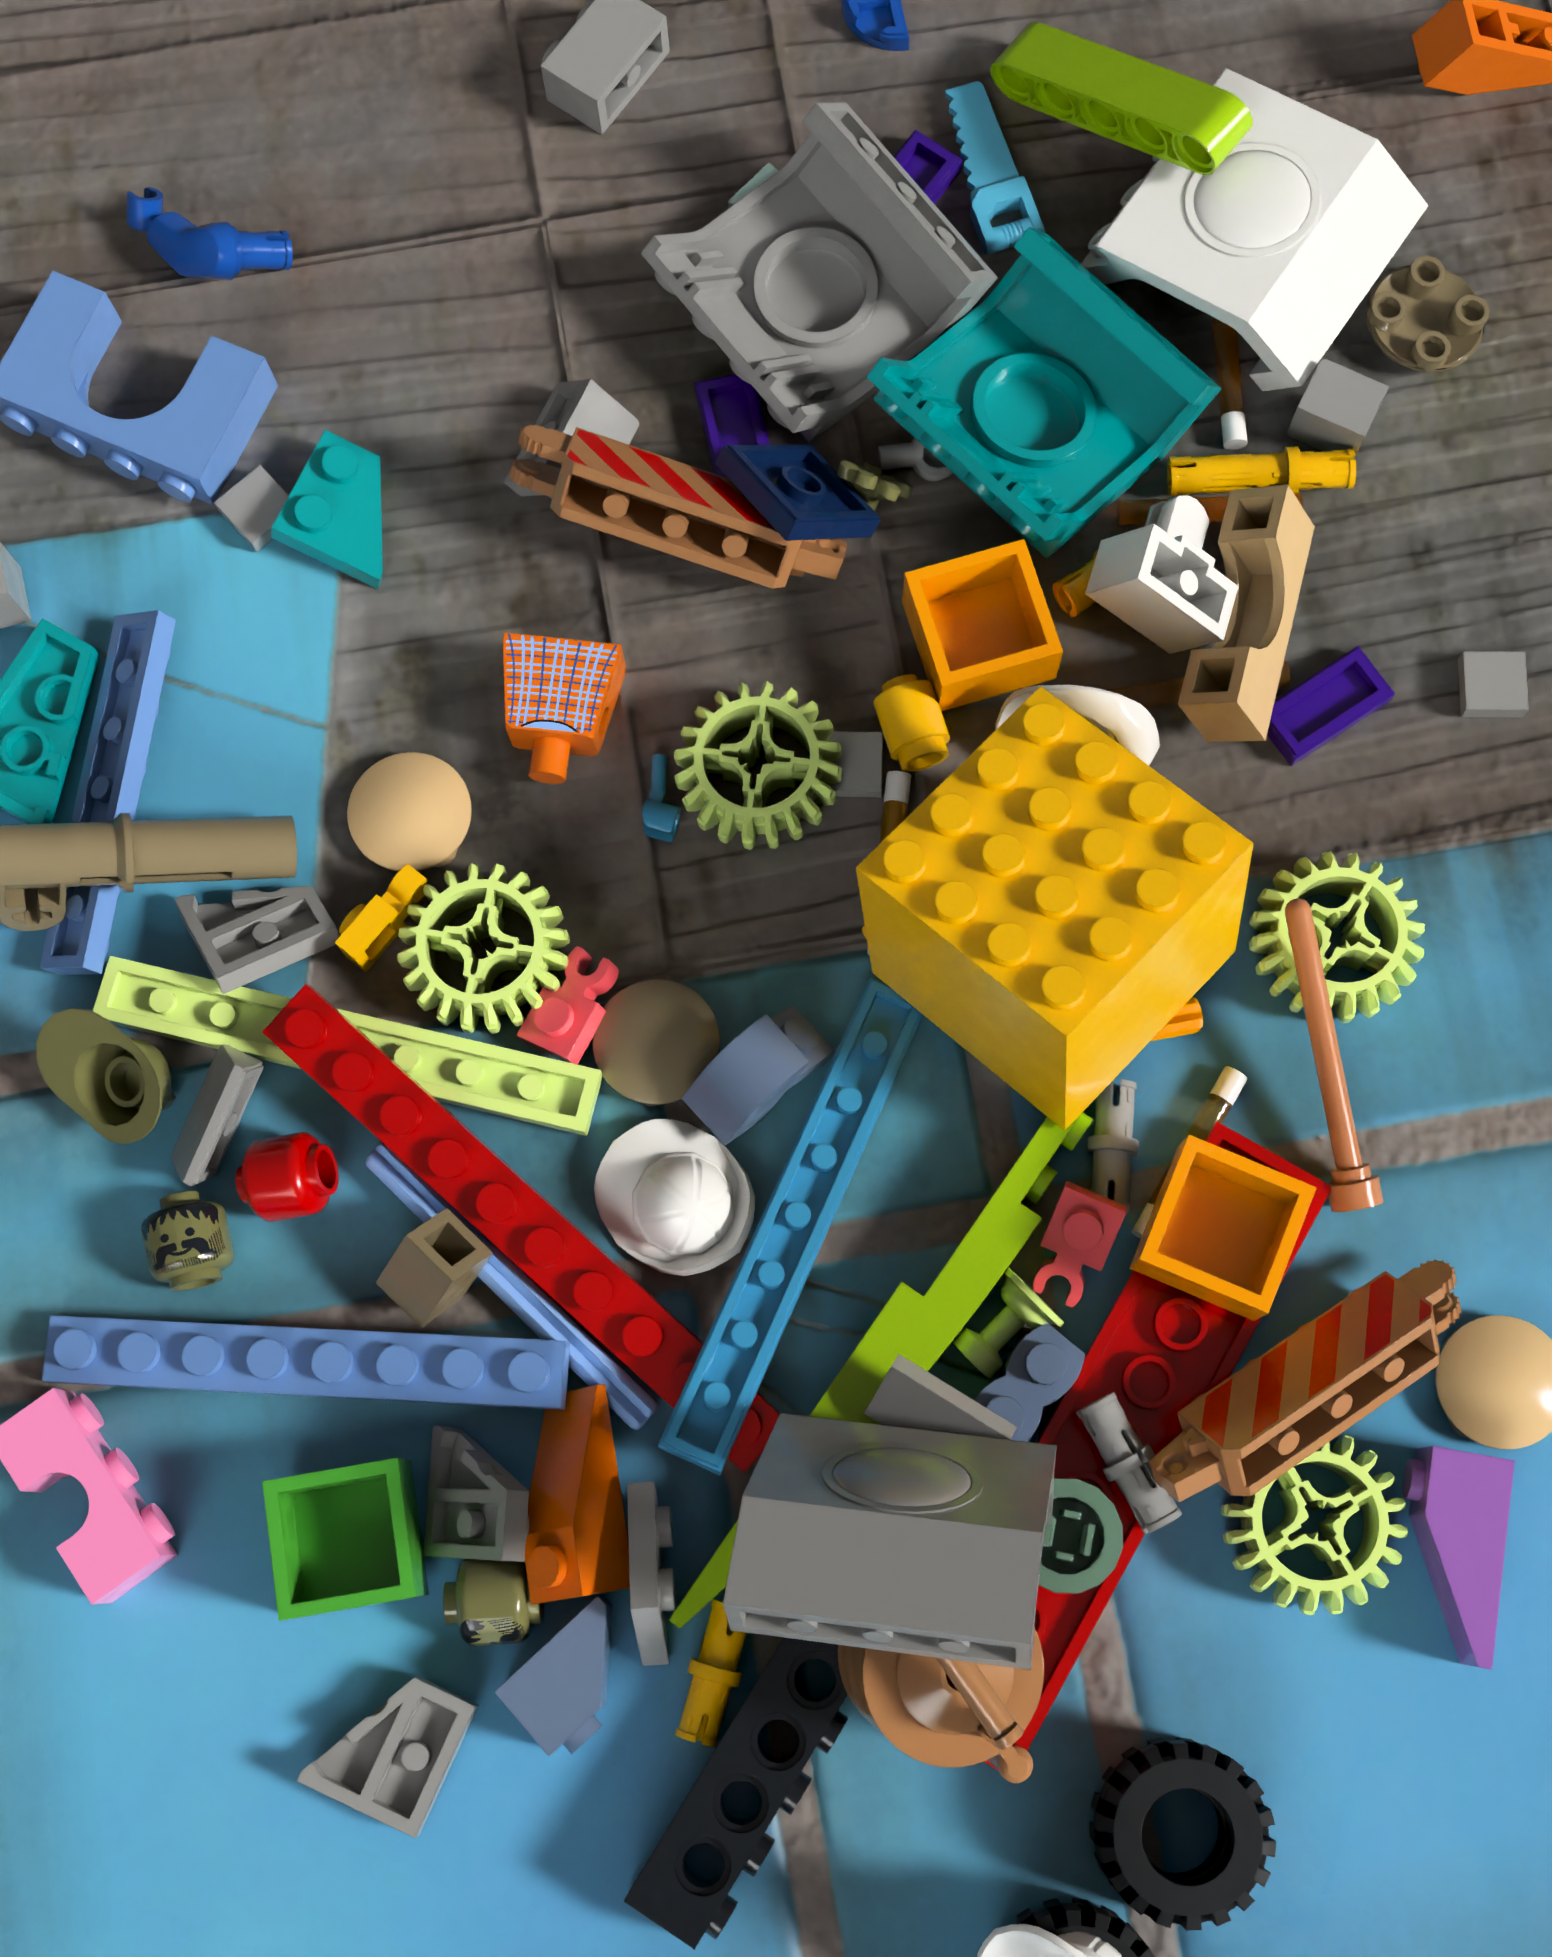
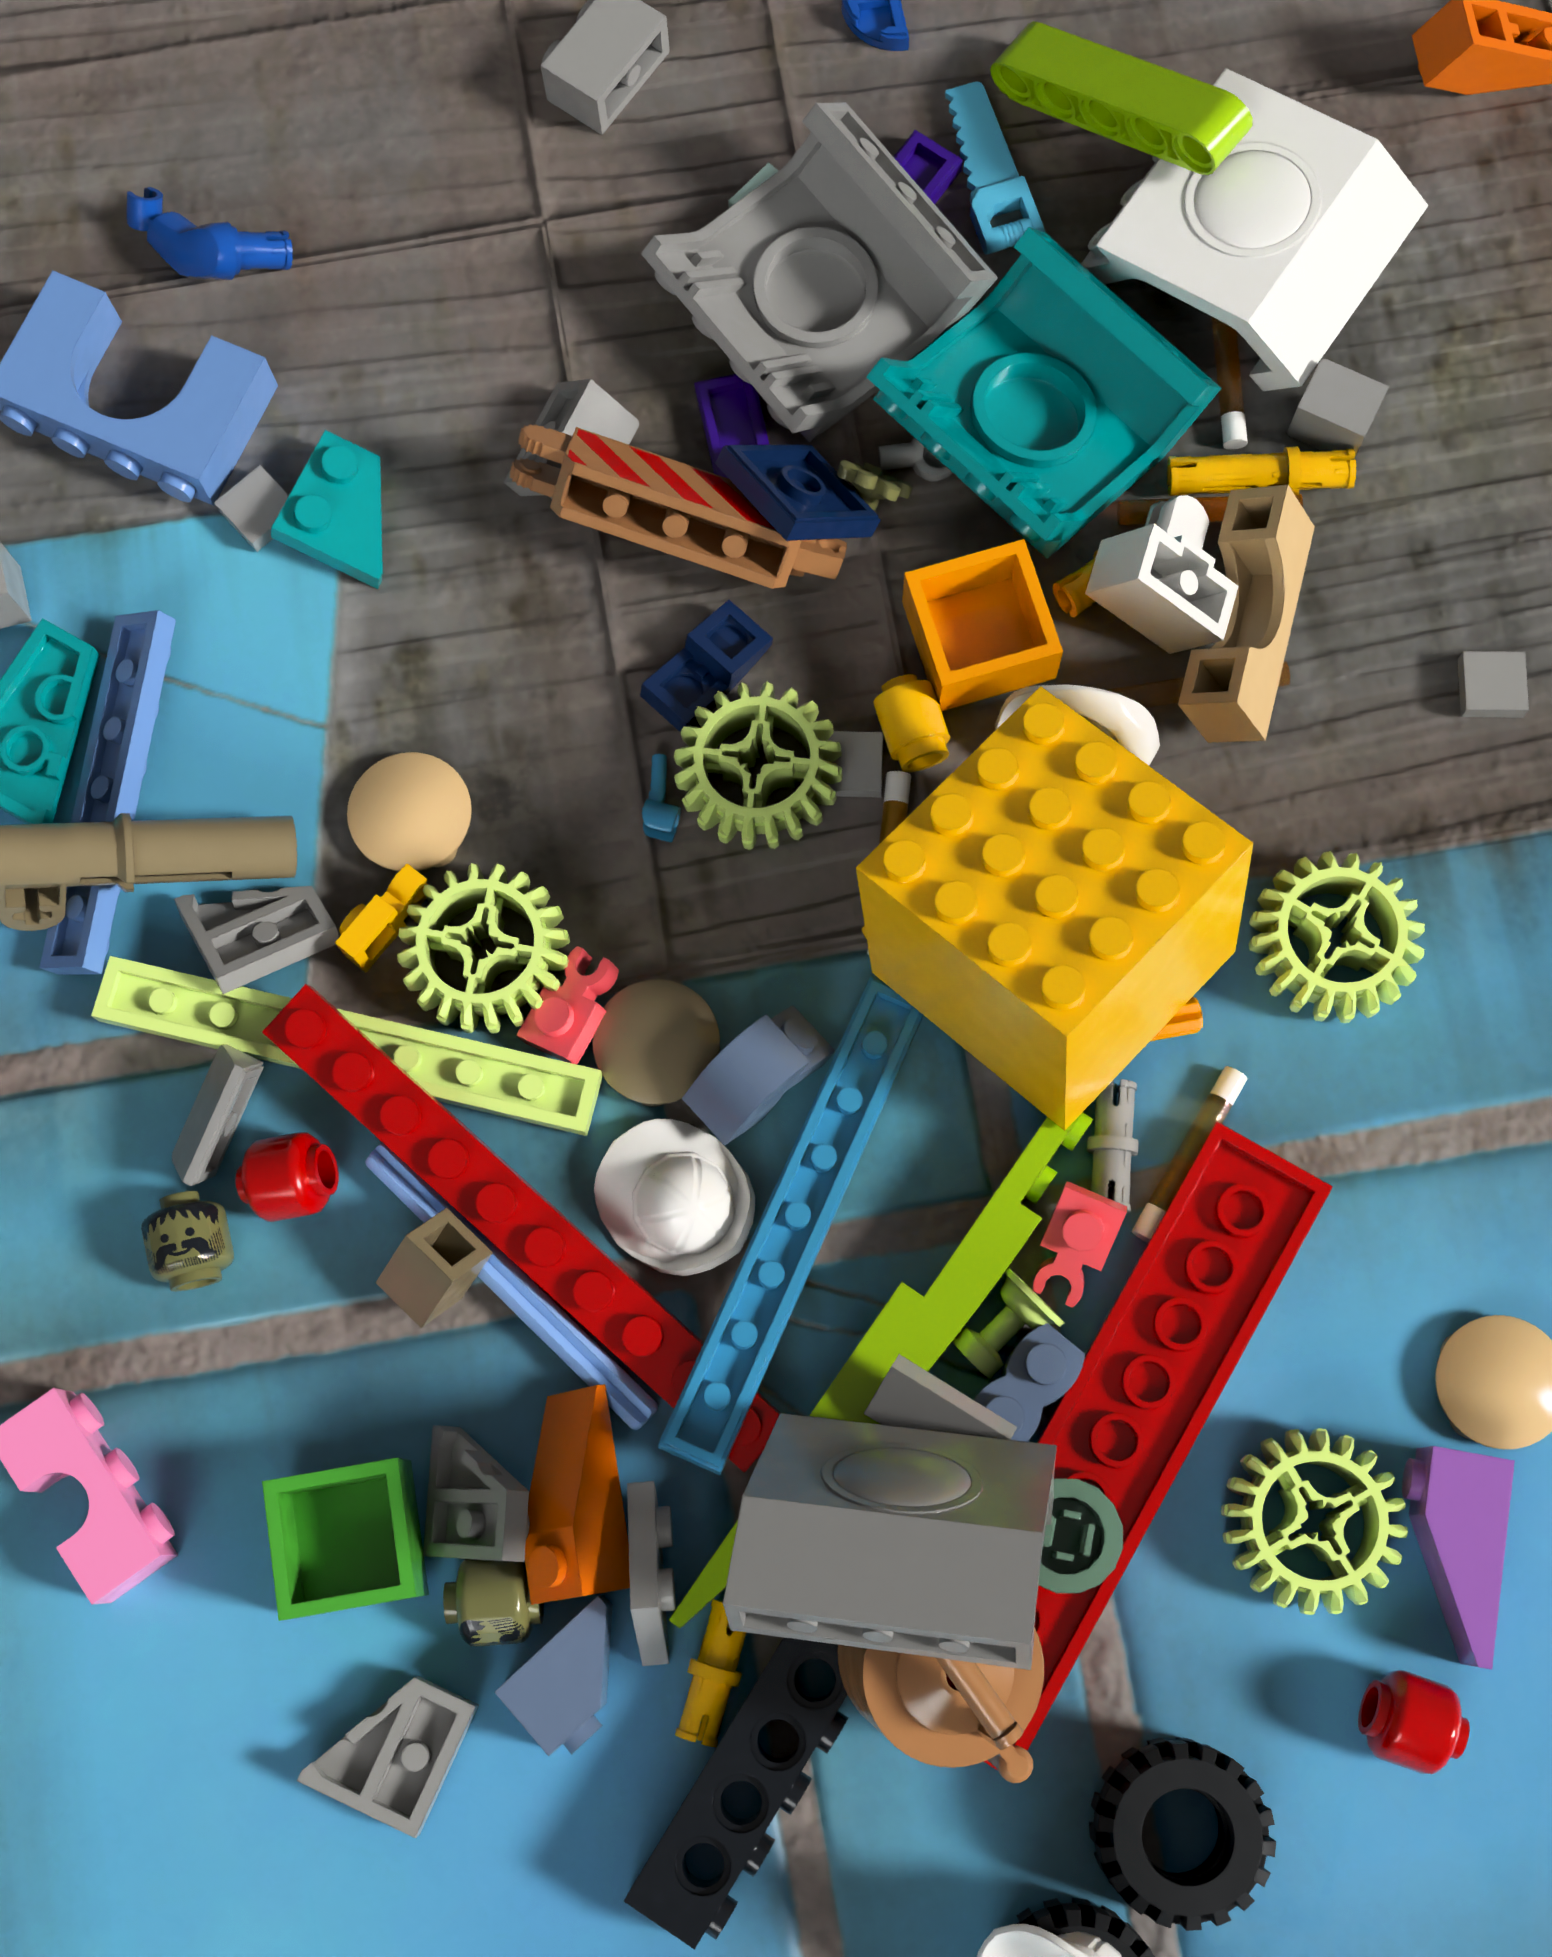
olive piece [36,1008,176,1144] -> none
medium blue plate [42,1315,570,1410] -> none
orange torso [503,632,626,784] -> none
light grey pin [1076,1392,1182,1535] -> none
light orange piece [1129,1135,1317,1321] -> none
medium nougat hinge [1149,1259,1461,1502] -> none
dark purple tile [1267,646,1395,766] -> none
nougat piece [1285,898,1384,1212] -> none
dark tan dish [1366,256,1490,372] -> none
none -> dark blue slope [640,600,773,733]
none -> red head [1358,1670,1470,1774]

